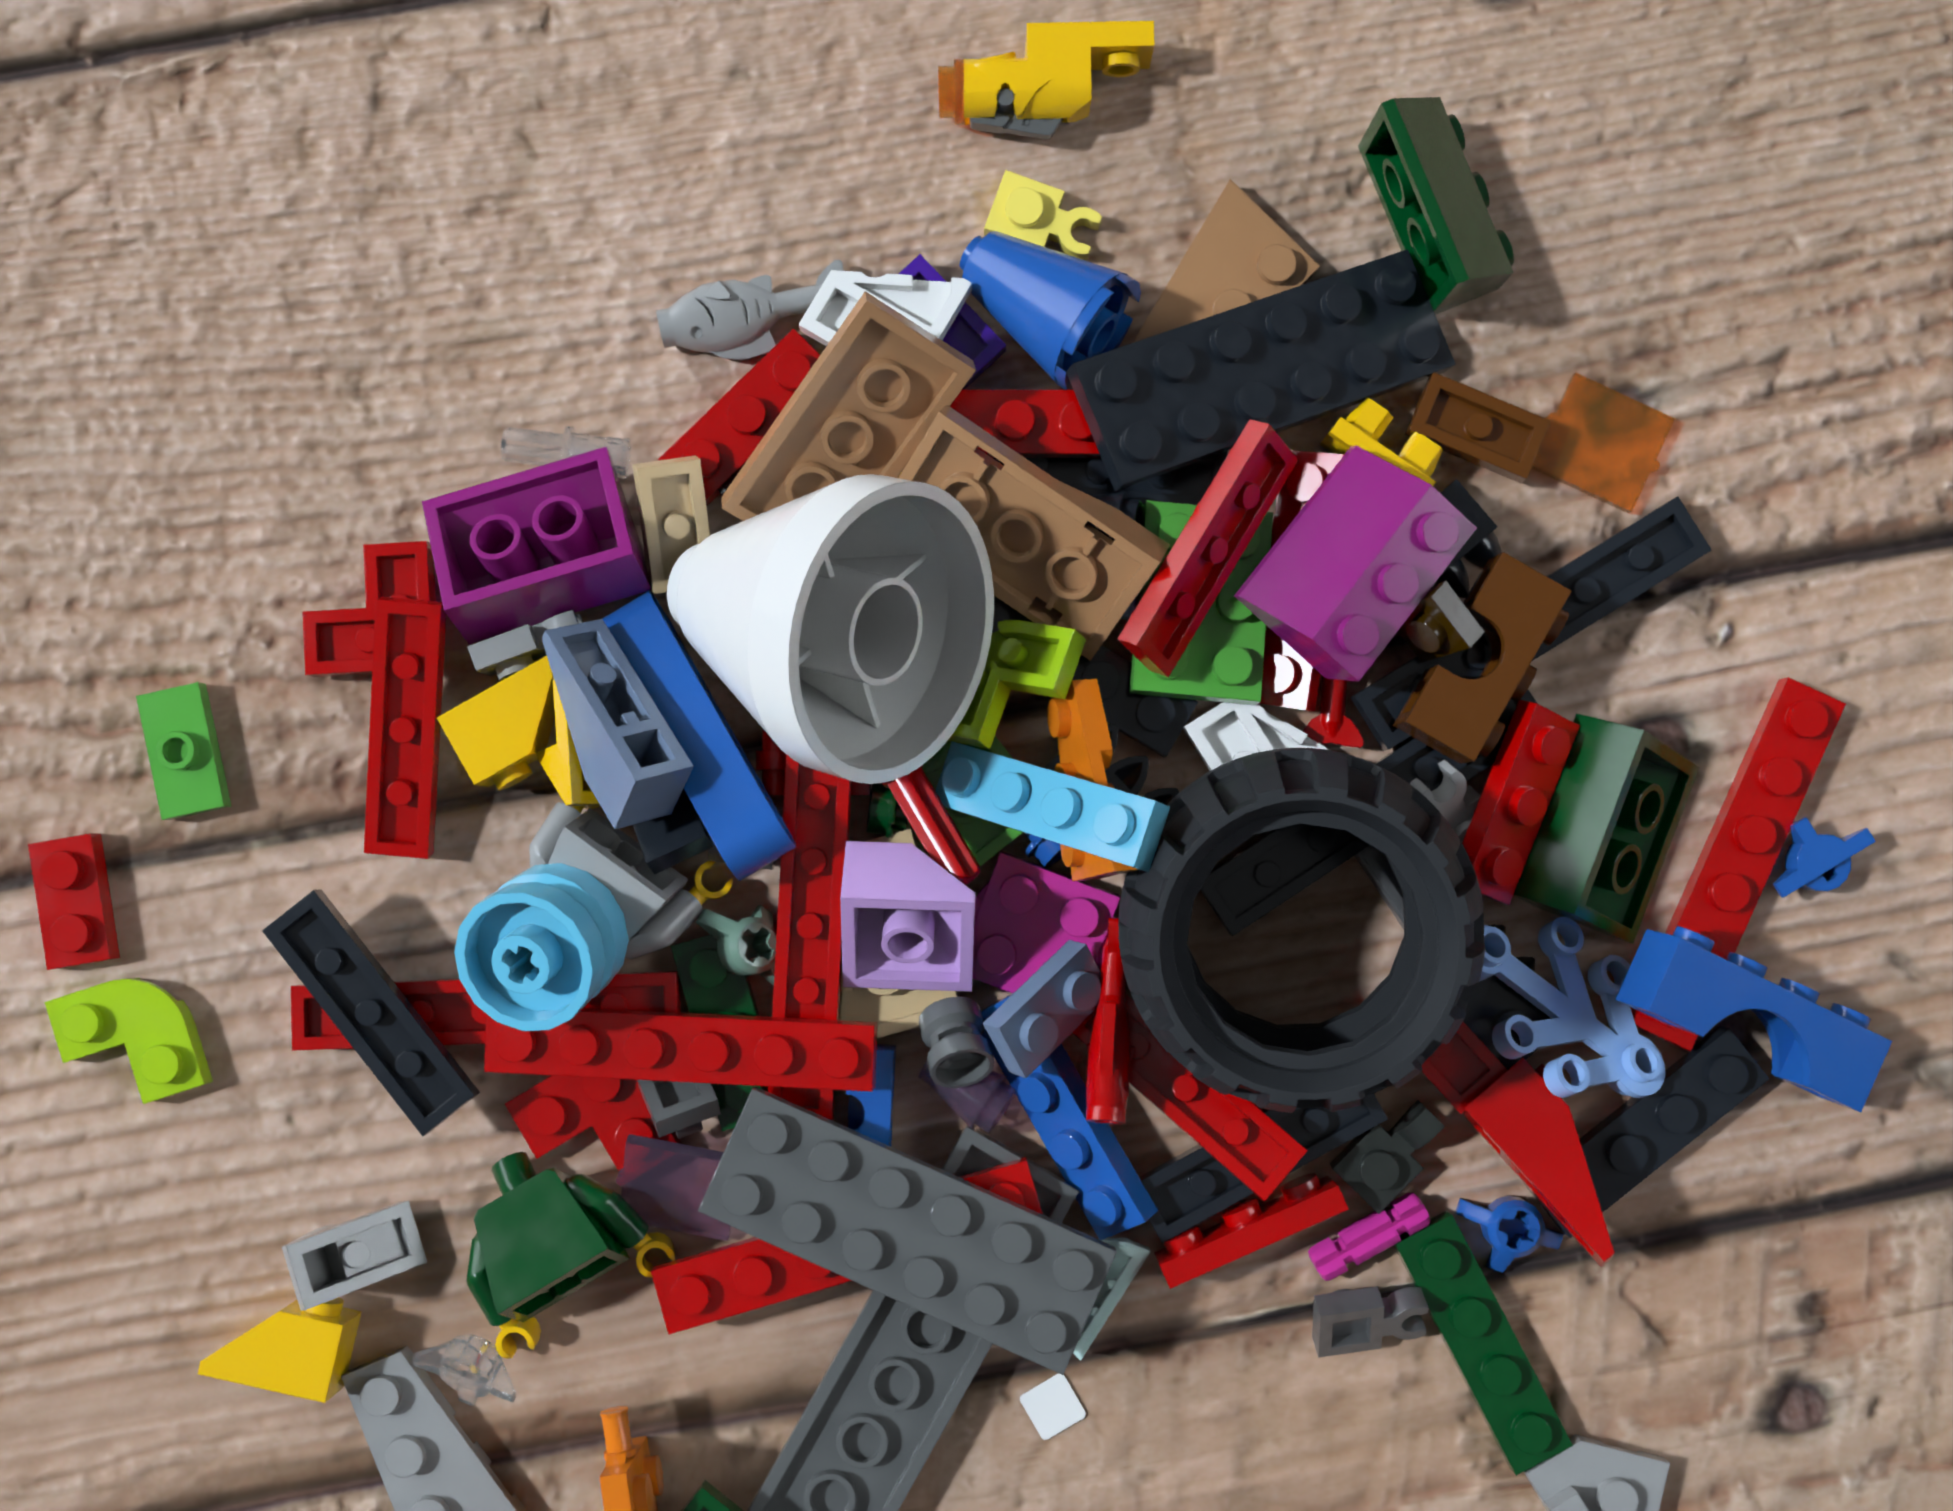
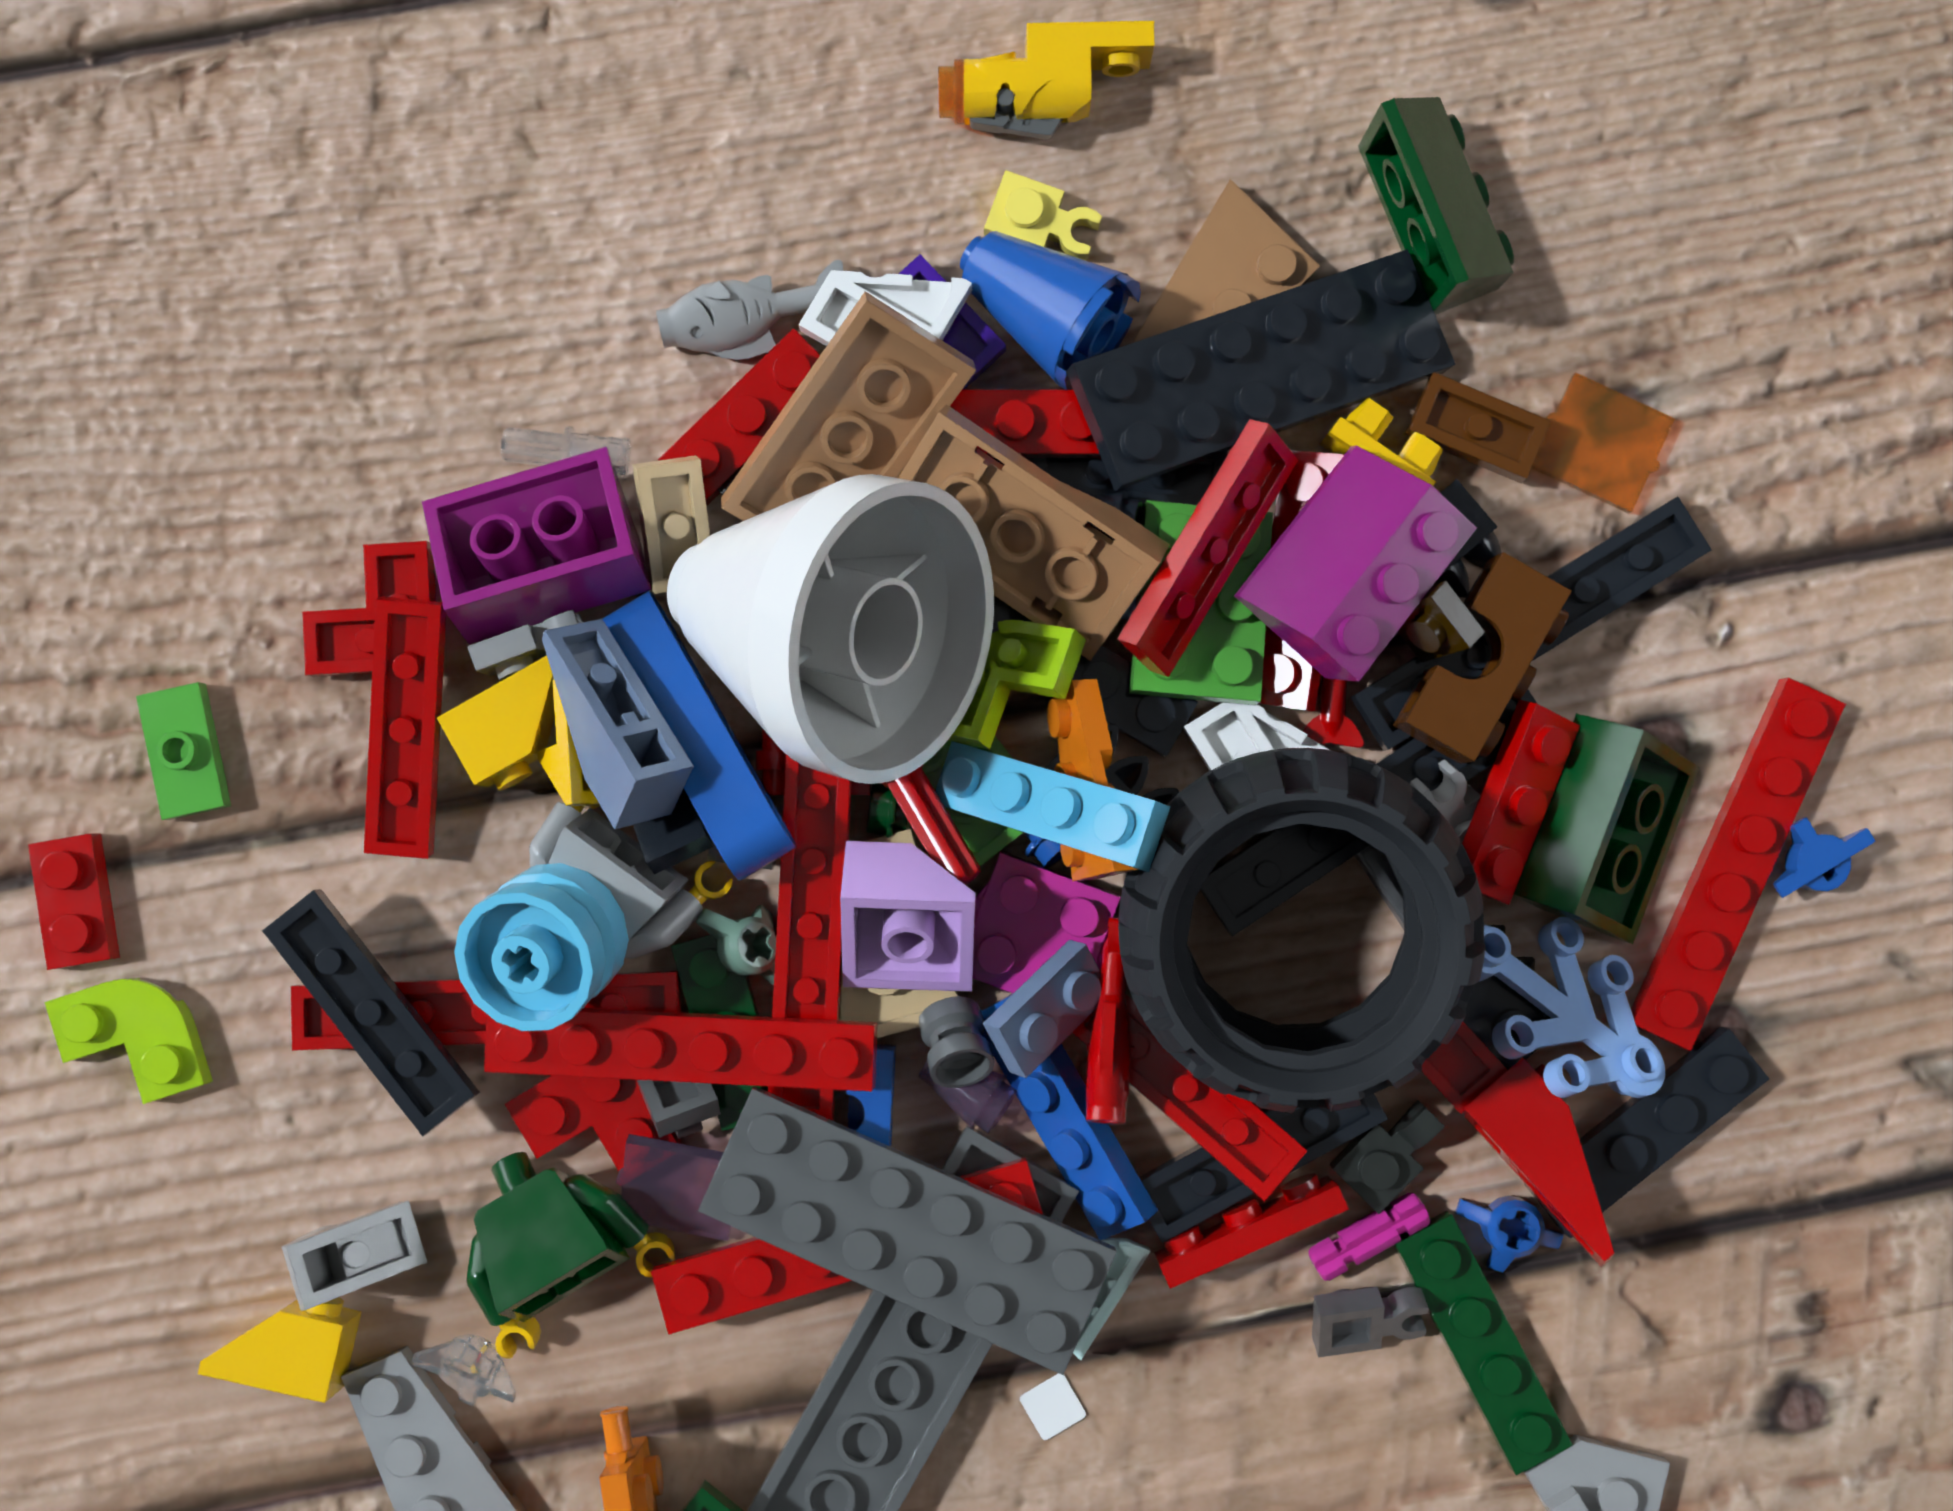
blue arch [1615,926,1892,1112] -> none

